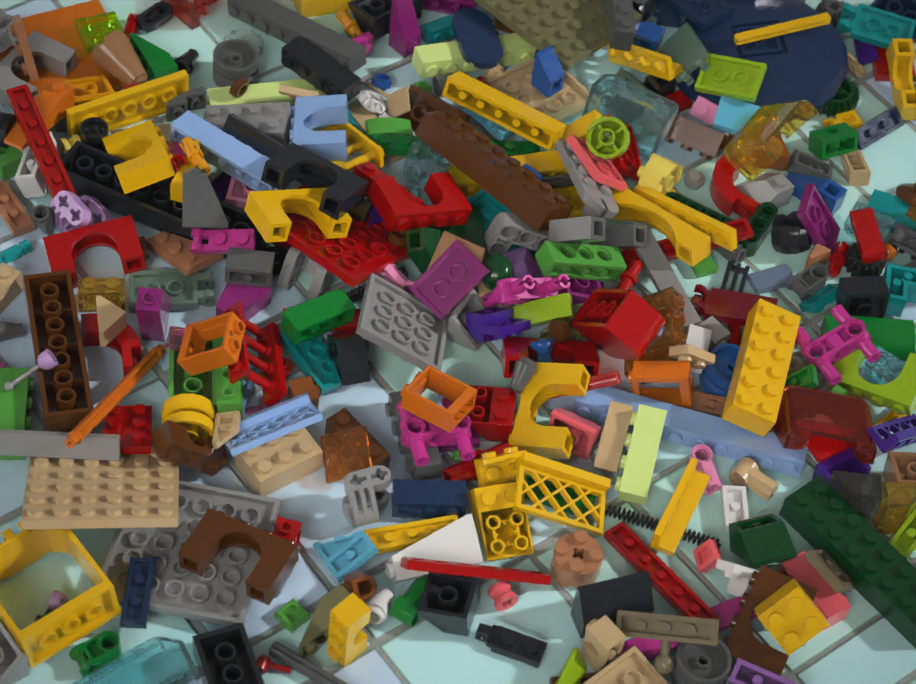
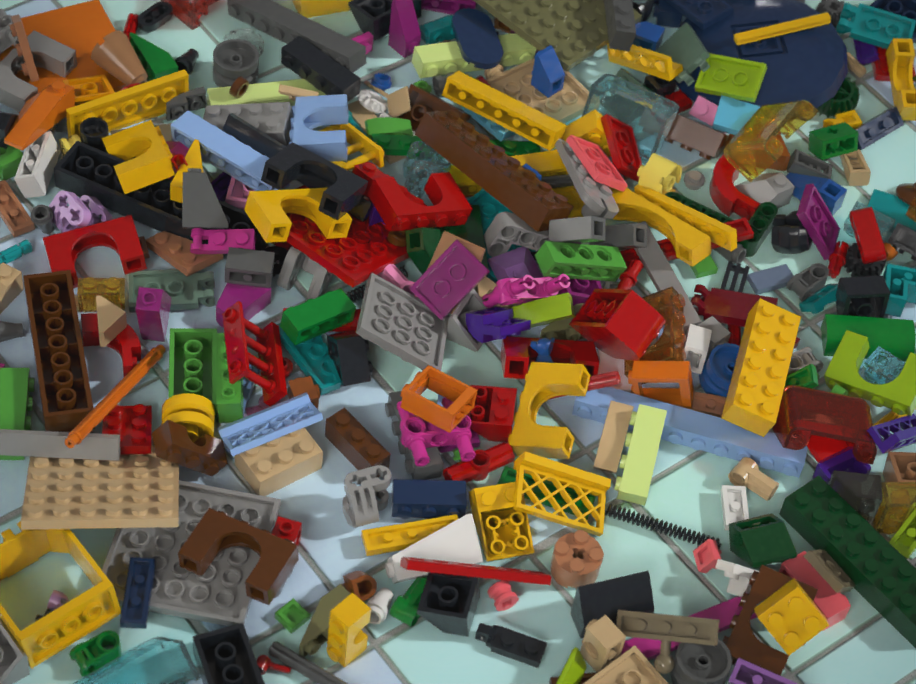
hinge [4,348,58,391] -> none
red tile [6,84,77,200] -> none
clear neon green plate [74,11,125,53] -> none
clear pink tile [166,326,185,351] -> none
orange window [177,311,246,376] -> none
light orange pin [179,137,211,176] -> none
tan tile [212,410,241,449] -> none
medium azure wing [313,530,379,582] -> none
clear orange plate [320,425,372,484] -> none
light orange pin [336,9,363,38] -> none
yellow bracket [474,446,527,487] -> none
dark green hair [481,254,513,290] -> none
dark grey cone [509,356,537,394] -> none
reddish brown tile [549,319,570,343] -> none
coral slope [549,408,603,461] -> none
lime cylinder [586,116,630,160] -> none
red tile [603,522,721,624] -> none
yellow fence [650,457,711,557] -> none
tan plate [669,344,715,369] -> none
bright pink piece [687,444,722,495] -> none
dark pink piece [796,304,881,386] -> none
nougat slope [804,243,831,270] -> none

